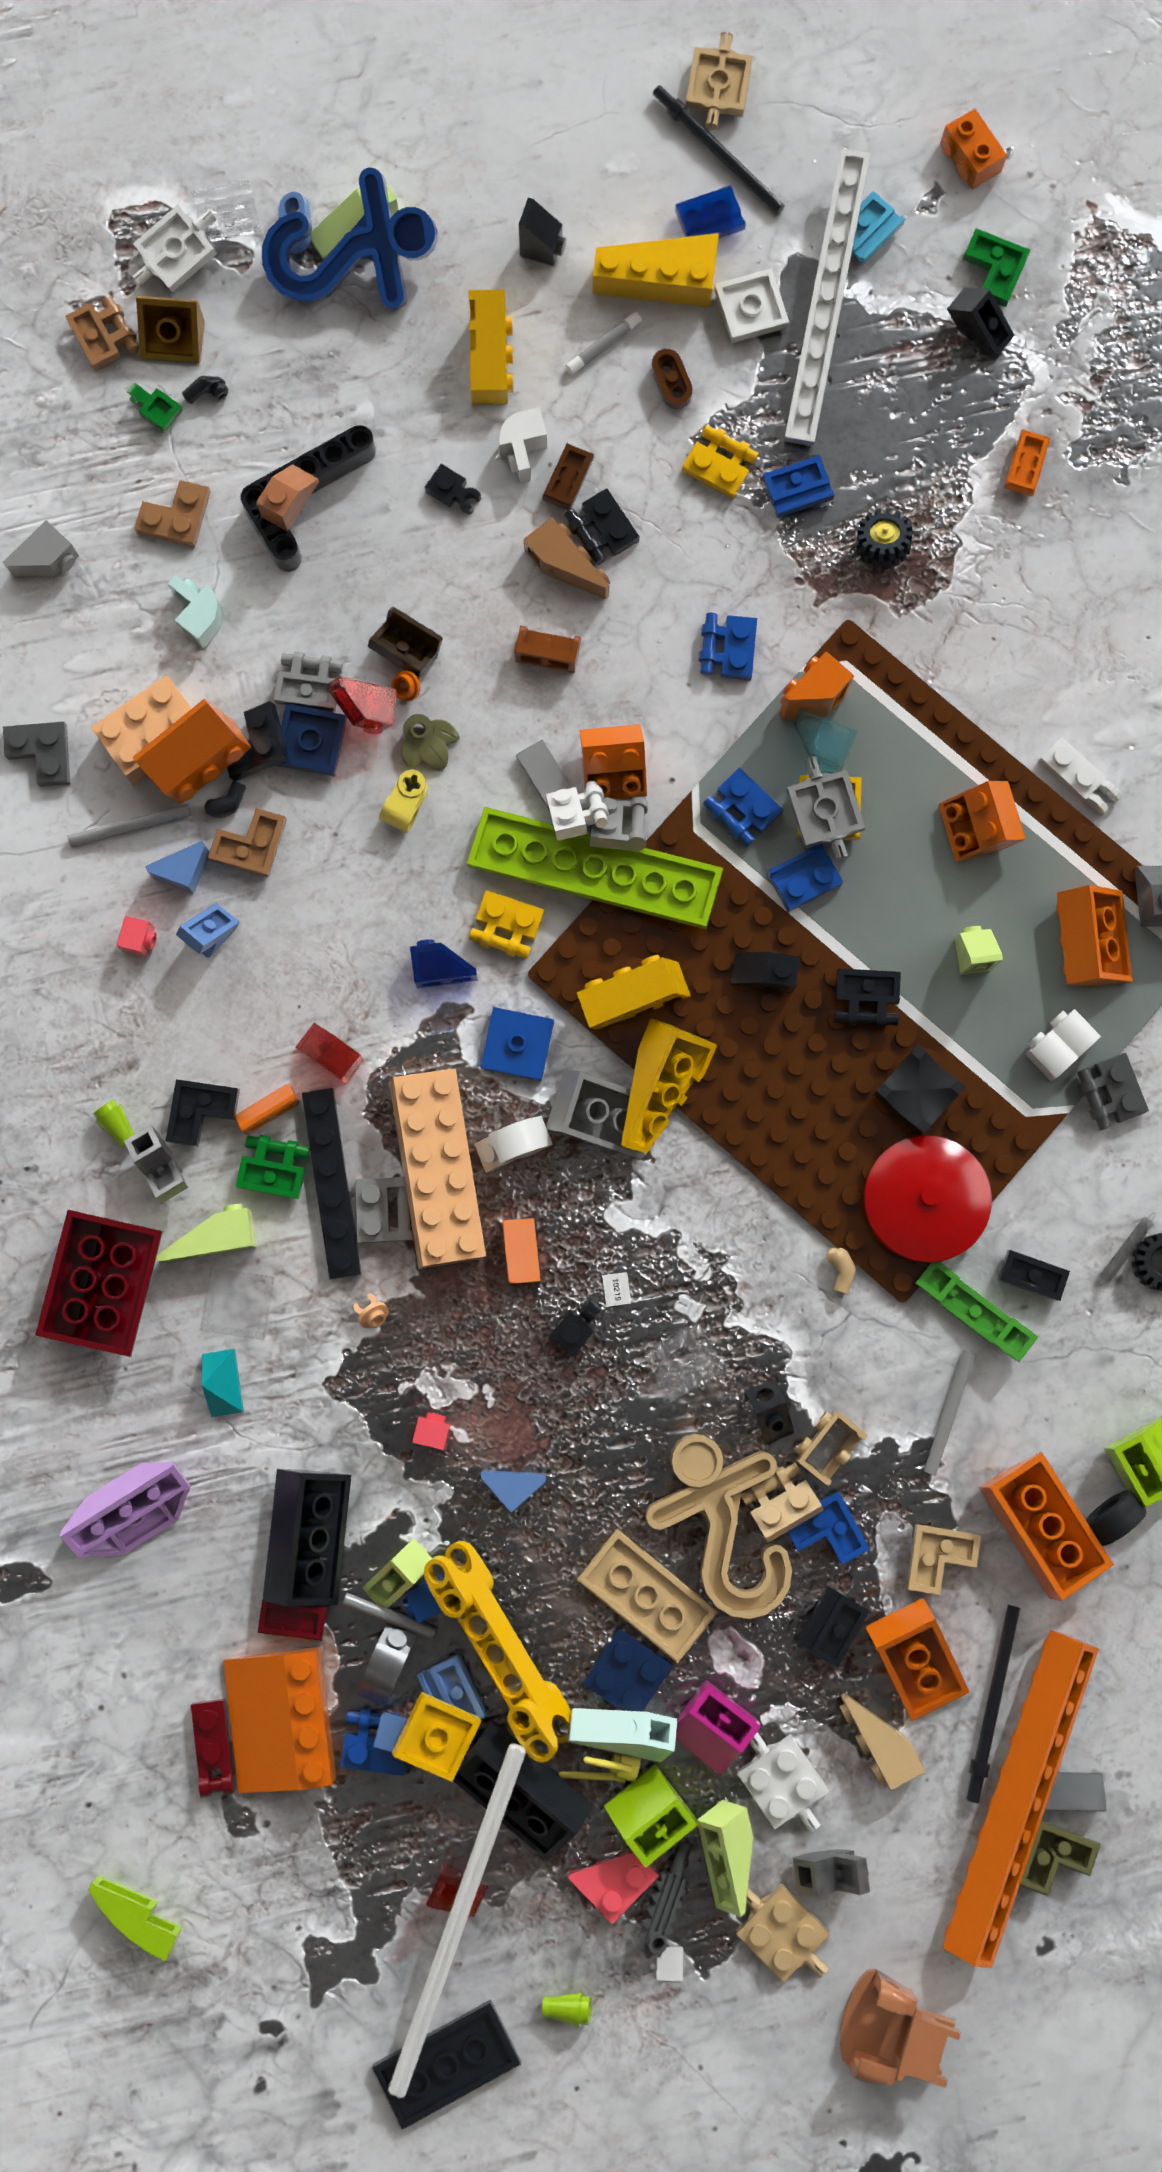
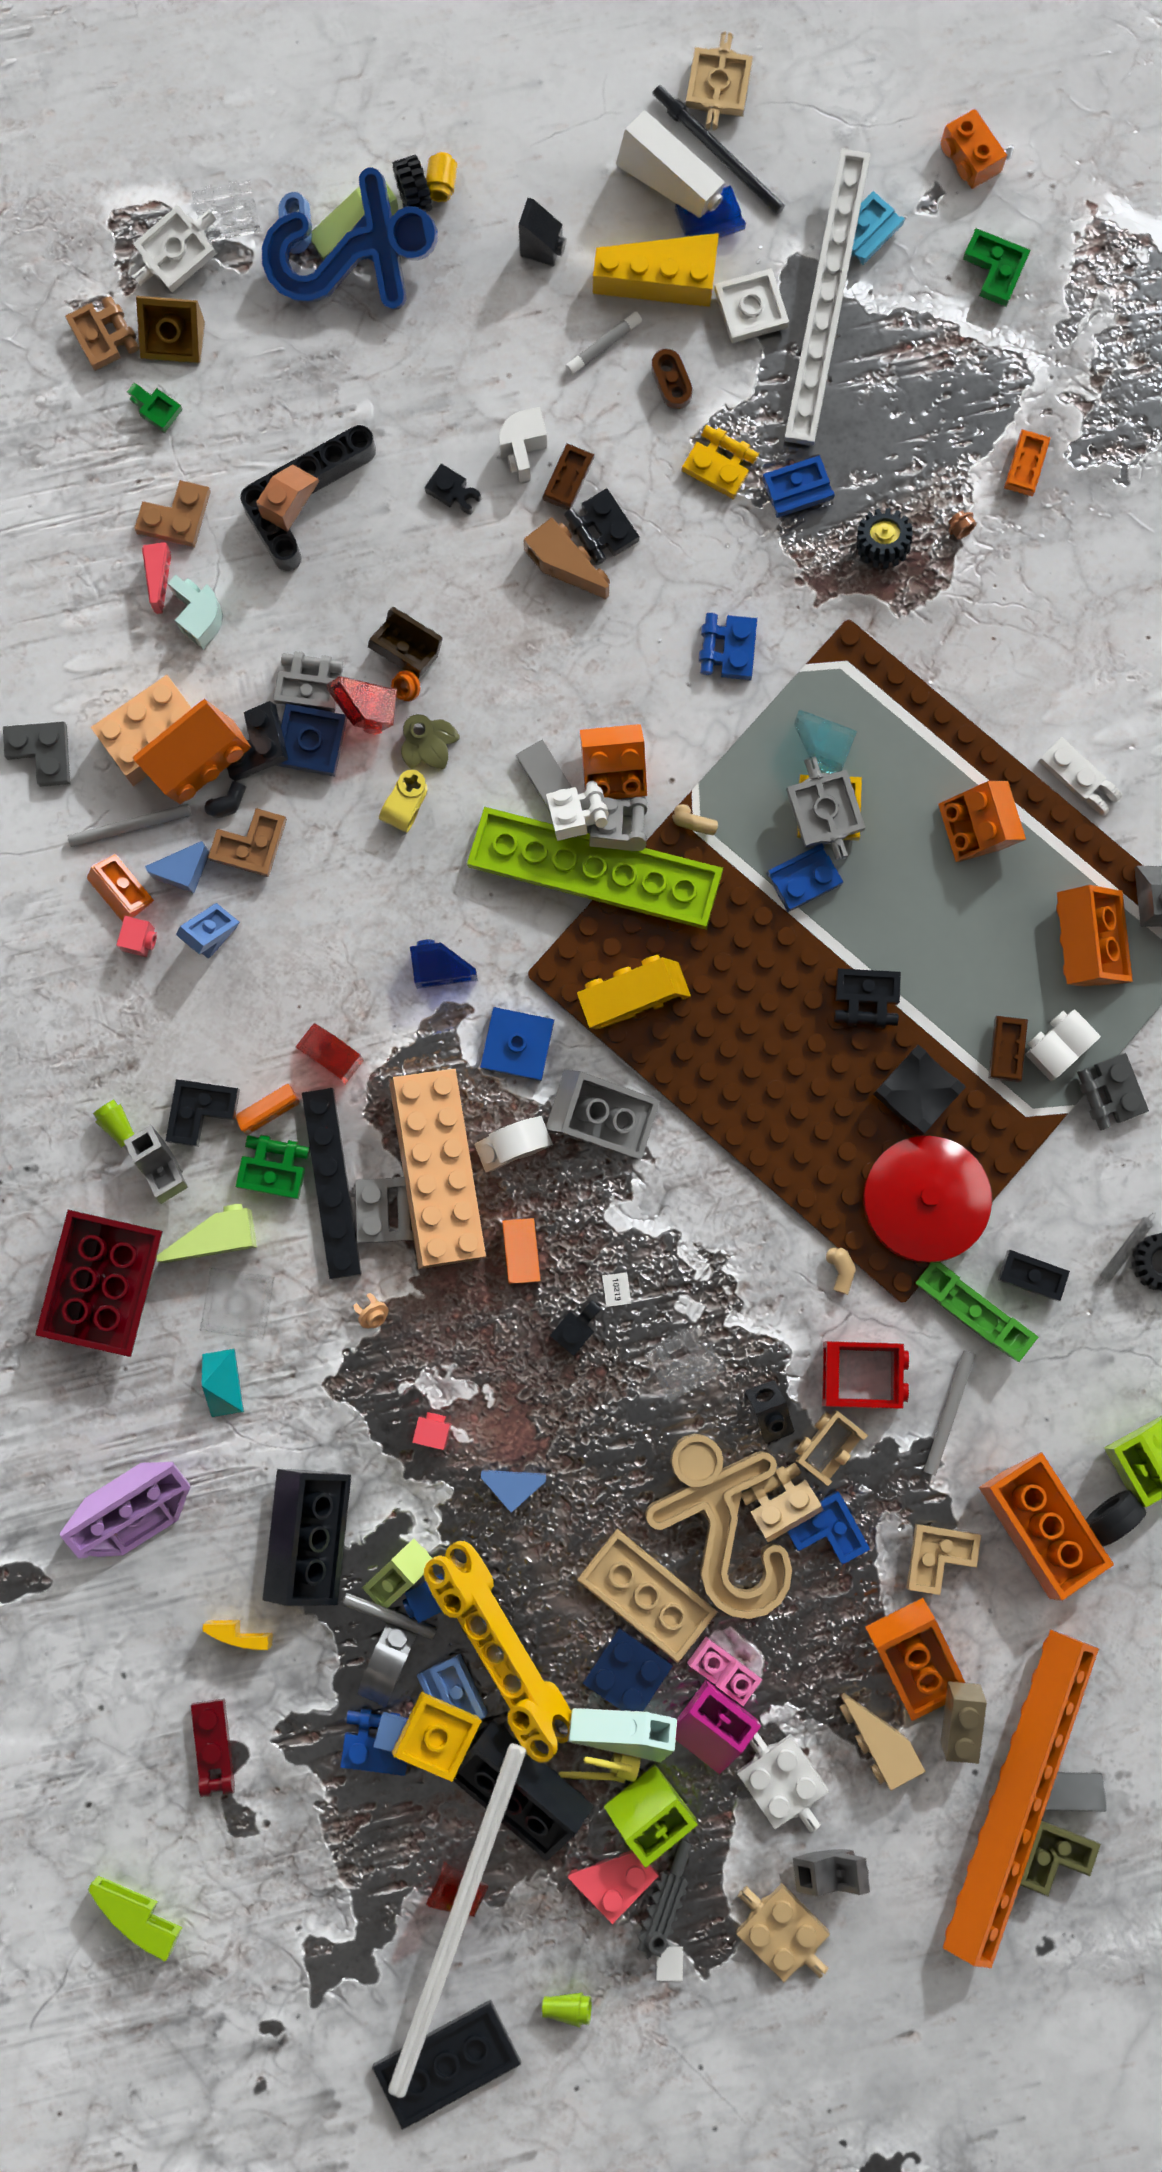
light grey slope [3,520,79,578] -> none
black arm [182,376,229,405] -> none
orange slope [223,1645,337,1793] -> none
dark red plate [257,1600,328,1641] -> none
yellow wedge [468,290,513,404] -> none
yellow plate [469,890,545,959] -> none
dark orange hinge [514,625,581,673] -> none
yellow wedge [621,1018,717,1154] -> none
yellowish green slope [697,1800,753,1917] -> none
blue plate [703,767,783,847] -> none
black slope [730,952,800,994] -> none
orange slope [779,651,854,719] -> none
black plate [796,1585,870,1668] -> none
nougat piece [840,1968,961,2088] -> none
black slope [947,287,1015,357] -> none
yellowish green slope [955,926,1003,975] -> none
black bar [966,1605,1020,1803] -> none
none -> orange slope [87,854,154,922]
none -> coral slope [142,542,171,614]
none -> yellow slope [203,1620,273,1650]
none -> black tyre [392,154,432,212]
none -> yellow brick [426,152,458,202]
none -> white slope [616,110,725,218]
none -> tan arm [672,804,718,836]
none -> bright pink slope [687,1637,762,1706]
none -> red window [822,1341,909,1409]
none -> dark tan brick [940,1681,987,1764]
none -> nougat plate [949,511,977,539]
none -> reddish brown plate [988,1016,1028,1083]

